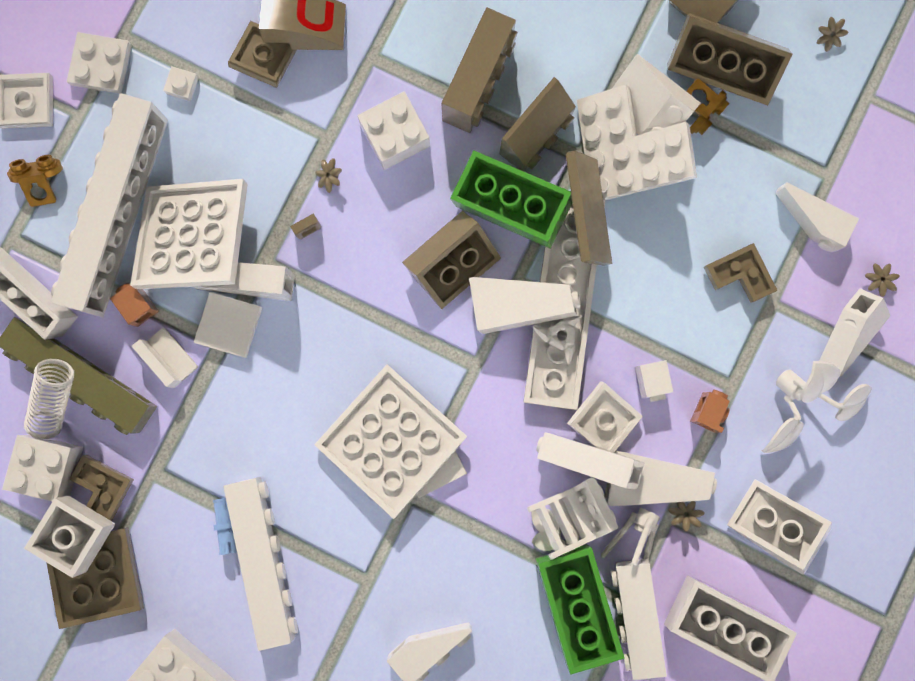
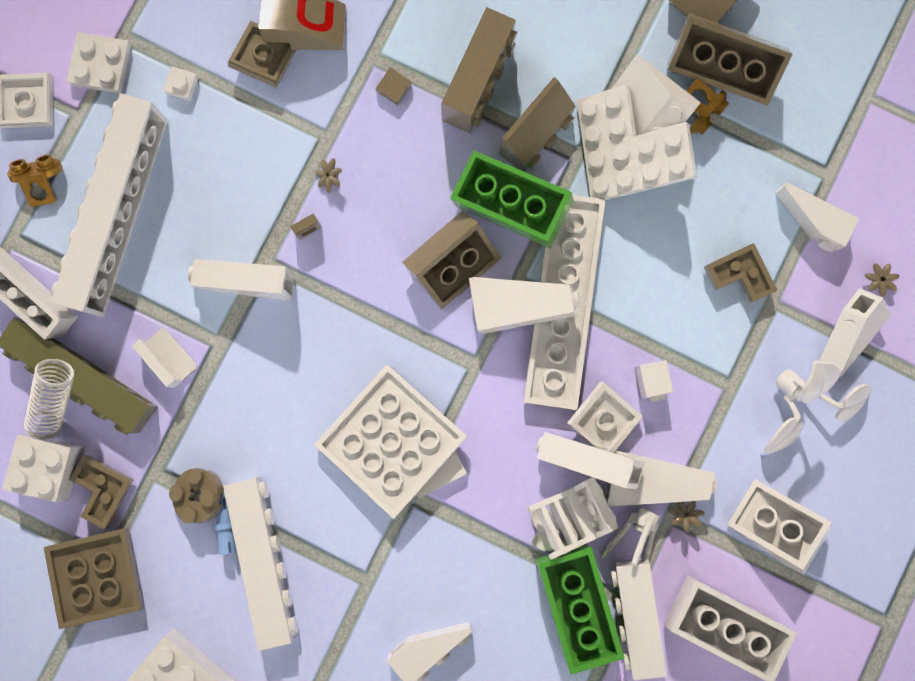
white brick [24,496,115,578] -> none
nougat brick [110,283,159,327] -> none
white plate [130,179,248,289] -> none
white tile [193,292,262,358] -> none
white brick [357,91,430,170] -> none
white piece [532,315,584,366] -> none
dark tan tile [566,151,613,266] -> none
nougat brick [690,389,730,433] -> none
dark tan plant [816,17,849,52] -> none
none -> dark tan plate [169,468,224,524]
none -> dark tan tile [375,68,412,106]

